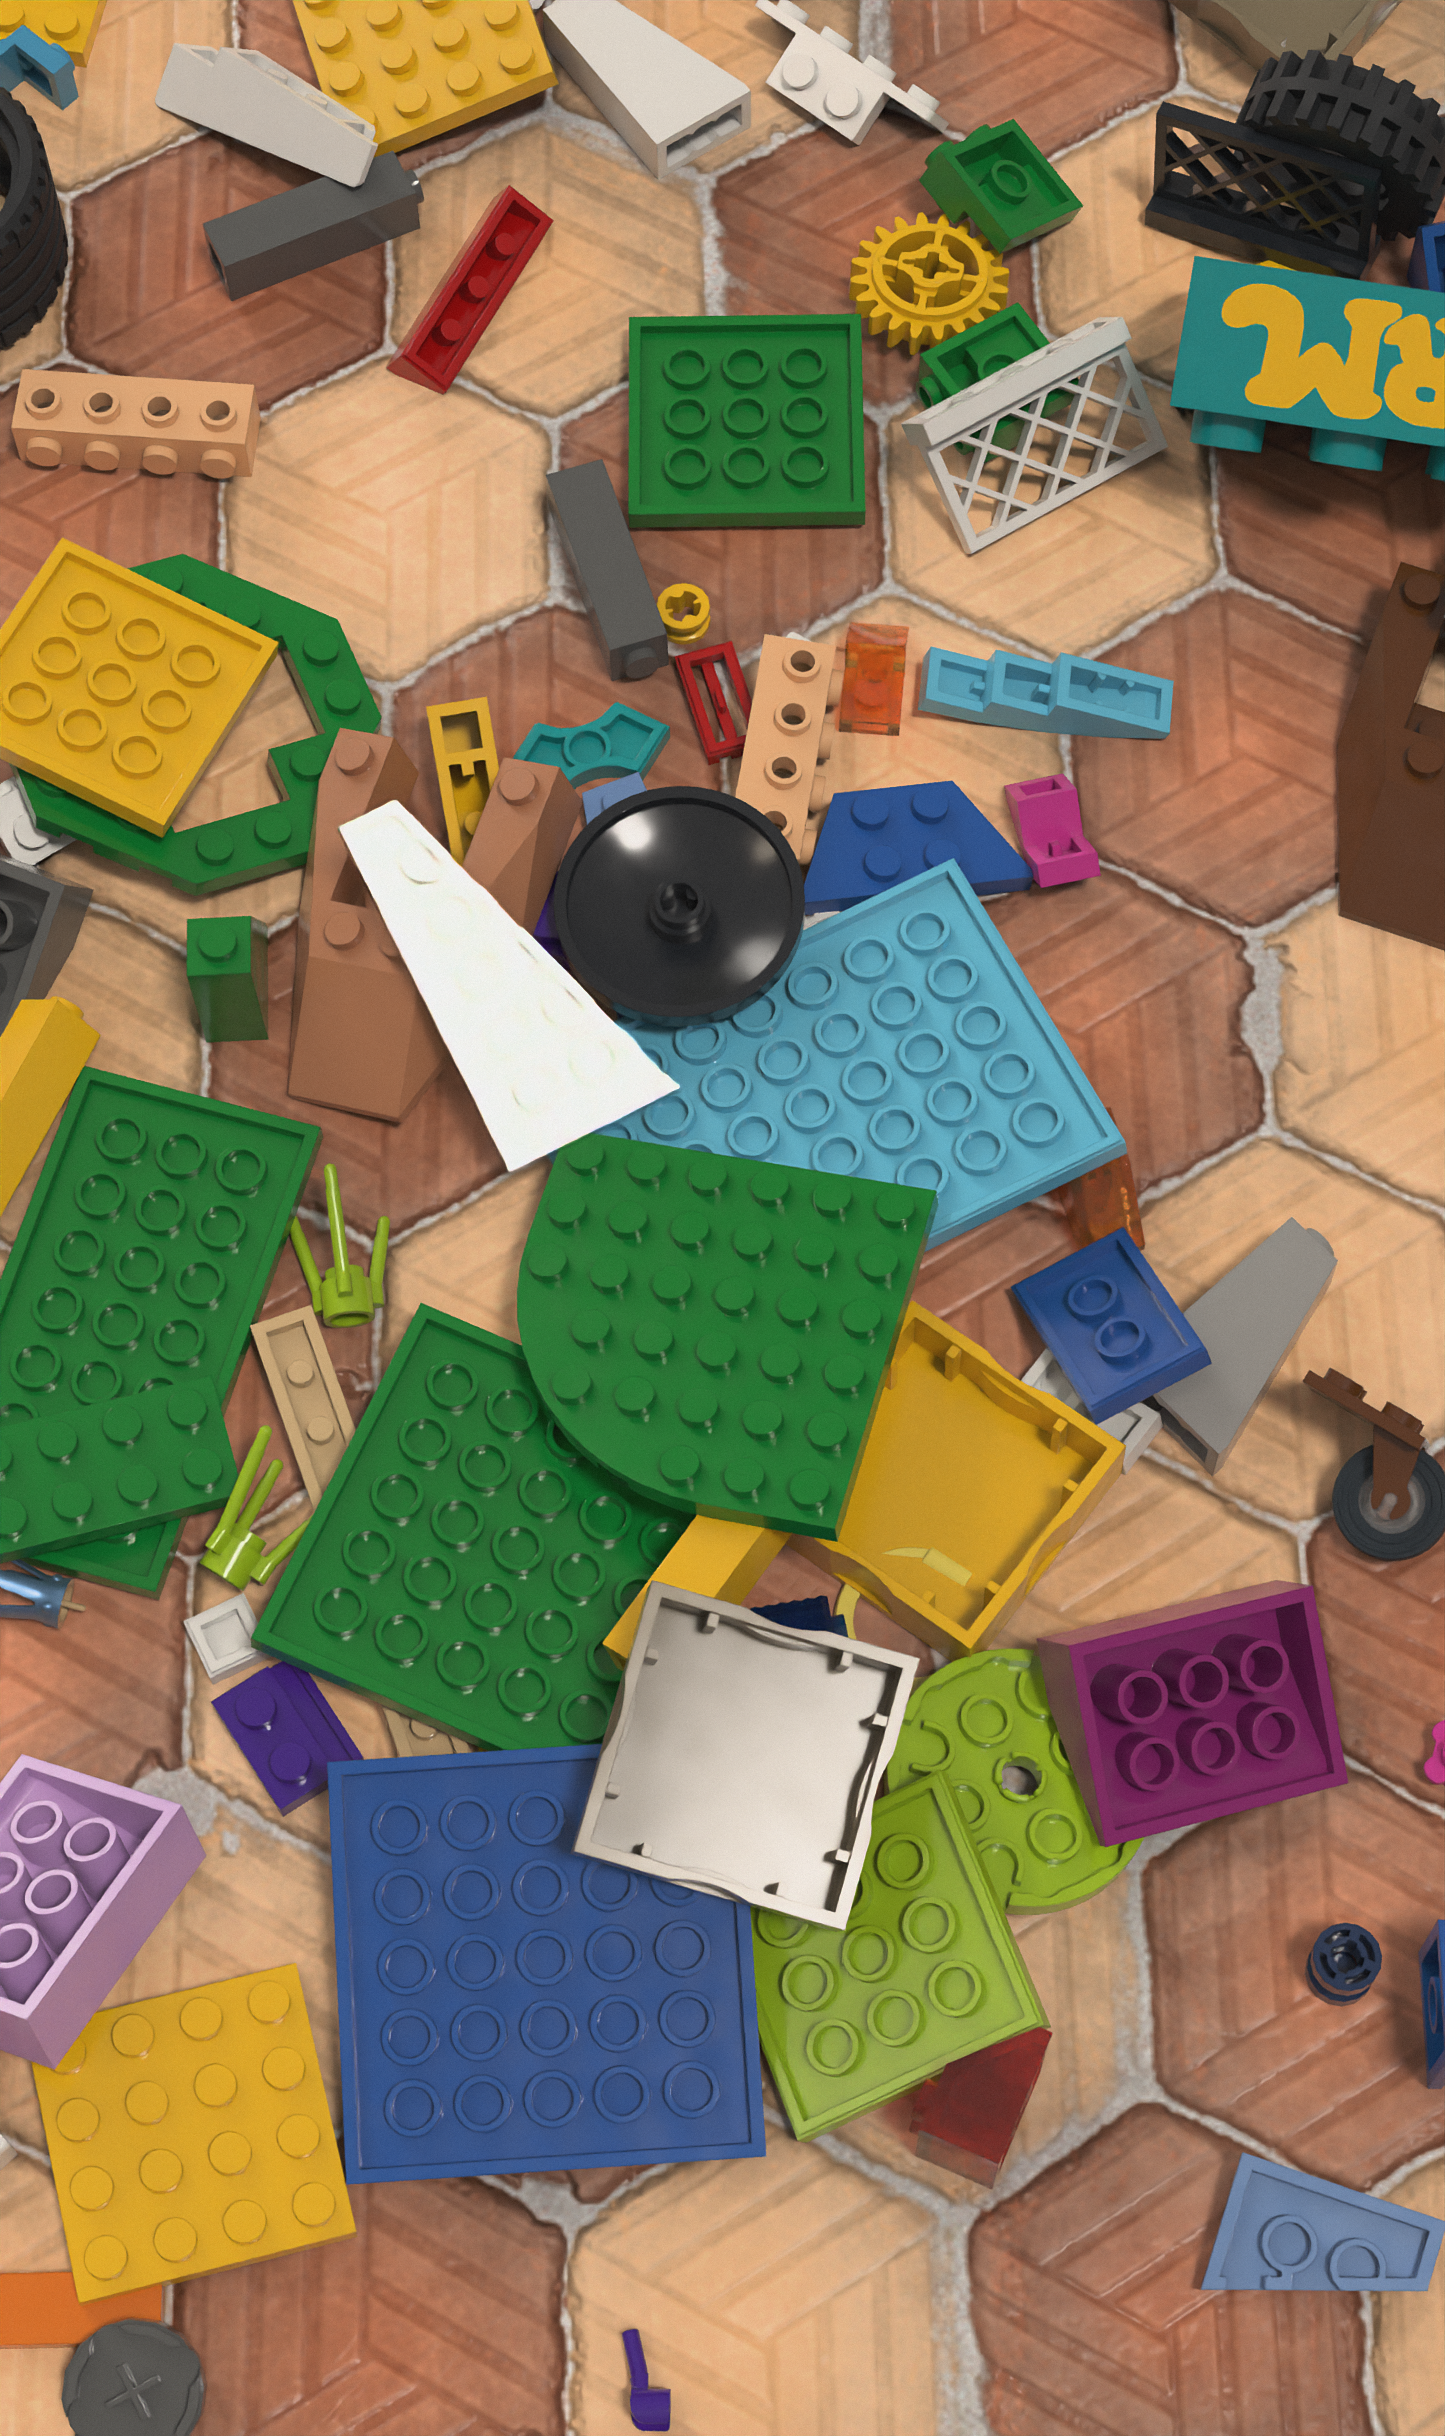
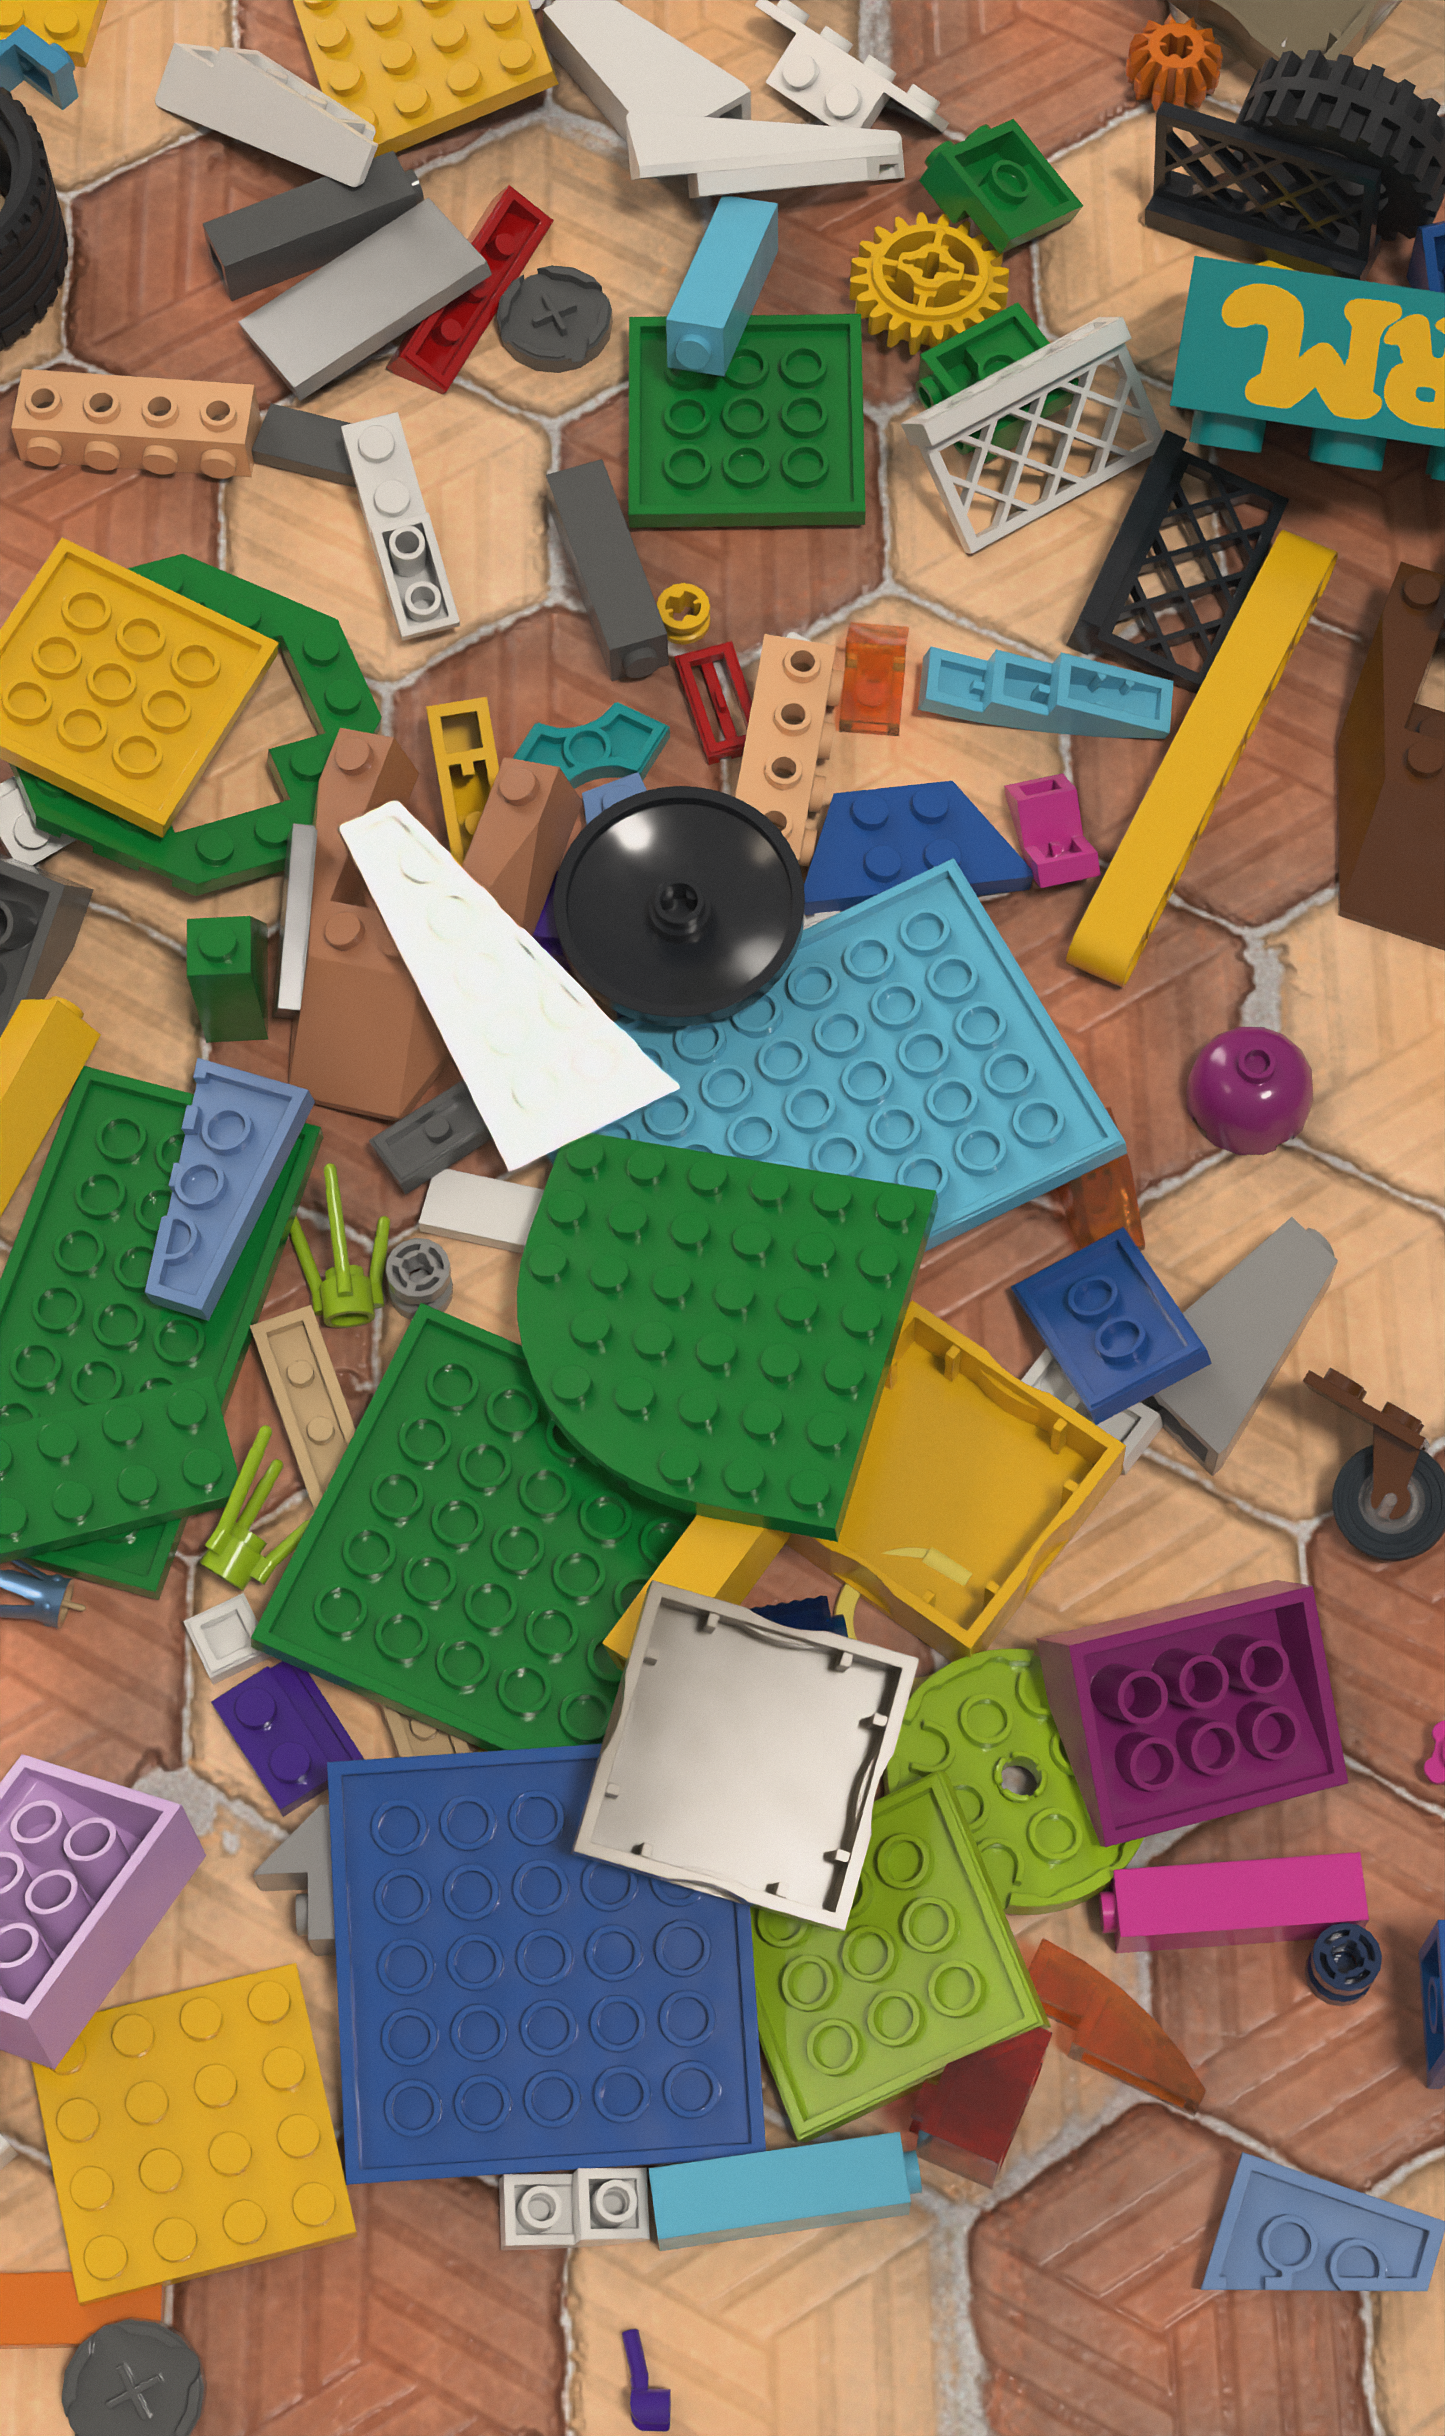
none -> medium blue wing [145,1058,315,1321]
none -> light grey tile [238,197,492,401]
none -> dark grey tile [252,403,357,488]
none -> light grey slope [253,1804,336,1956]
none -> tile [272,823,318,1019]
none -> white slope [341,412,460,641]
none -> dark grey tile [369,1039,564,1195]
none -> light grey wheel [386,1238,453,1320]
none -> white tile [419,1169,544,1254]
none -> dark grey tile [497,265,613,373]
none -> white slope [499,2168,650,2250]
none -> white wedge [625,112,905,199]
none -> medium azure brick [648,2132,922,2252]
none -> medium azure brick [666,195,778,376]
none -> clear orange slope [1028,1938,1206,2117]
none -> black fence [1066,430,1289,694]
none -> yellow beam [1066,530,1339,987]
none -> dark pink brick [1098,1852,1369,1953]
none -> orange gear [1126,13,1223,111]
none -> magenta cylinder [1186,1027,1313,1155]

